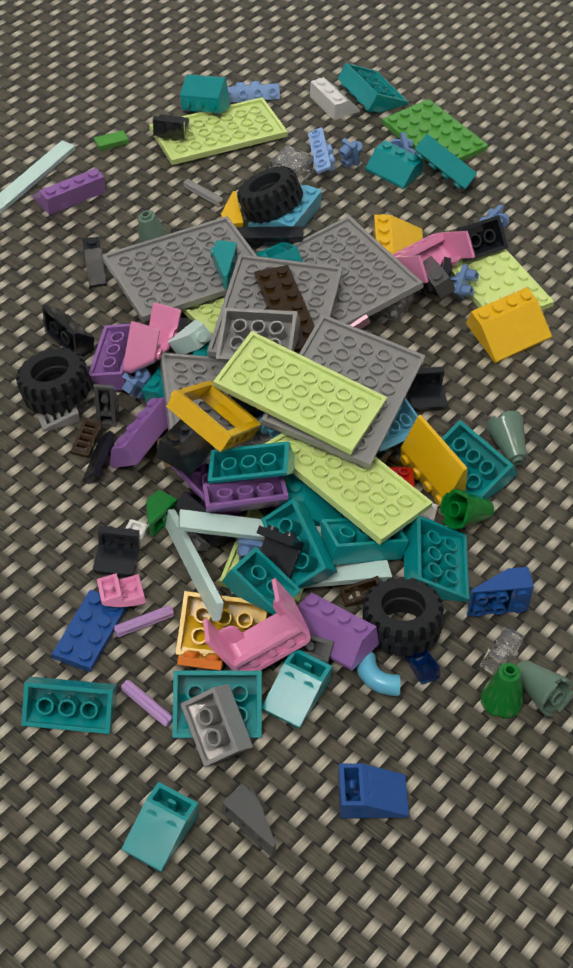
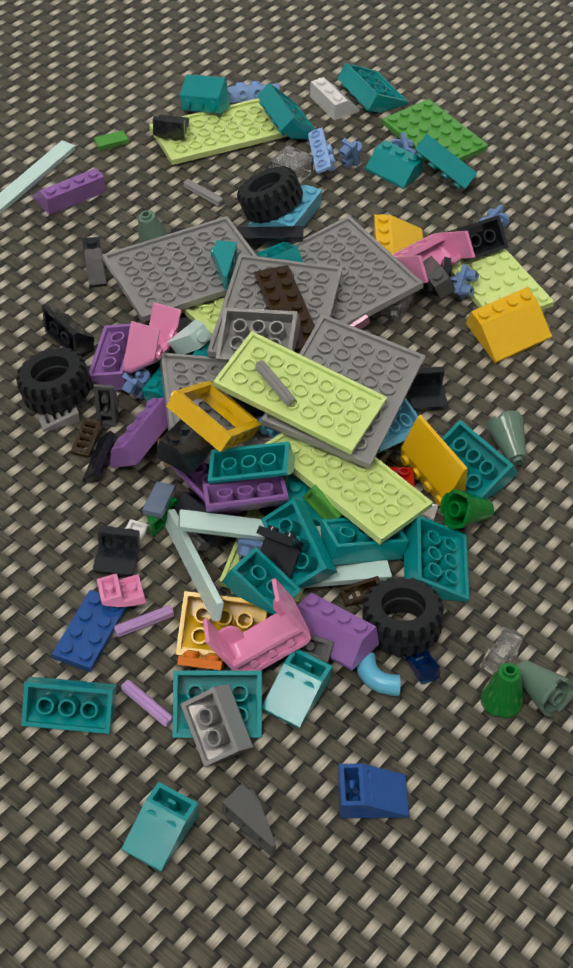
yellow slope [221,191,243,227] -> none
blue slope [466,567,534,617] -> none
none -> sand blue tile [142,481,176,518]
none -> light grey axle [255,360,295,406]
none -> teal slope [257,83,315,139]
none -> bright green tile [302,484,342,519]

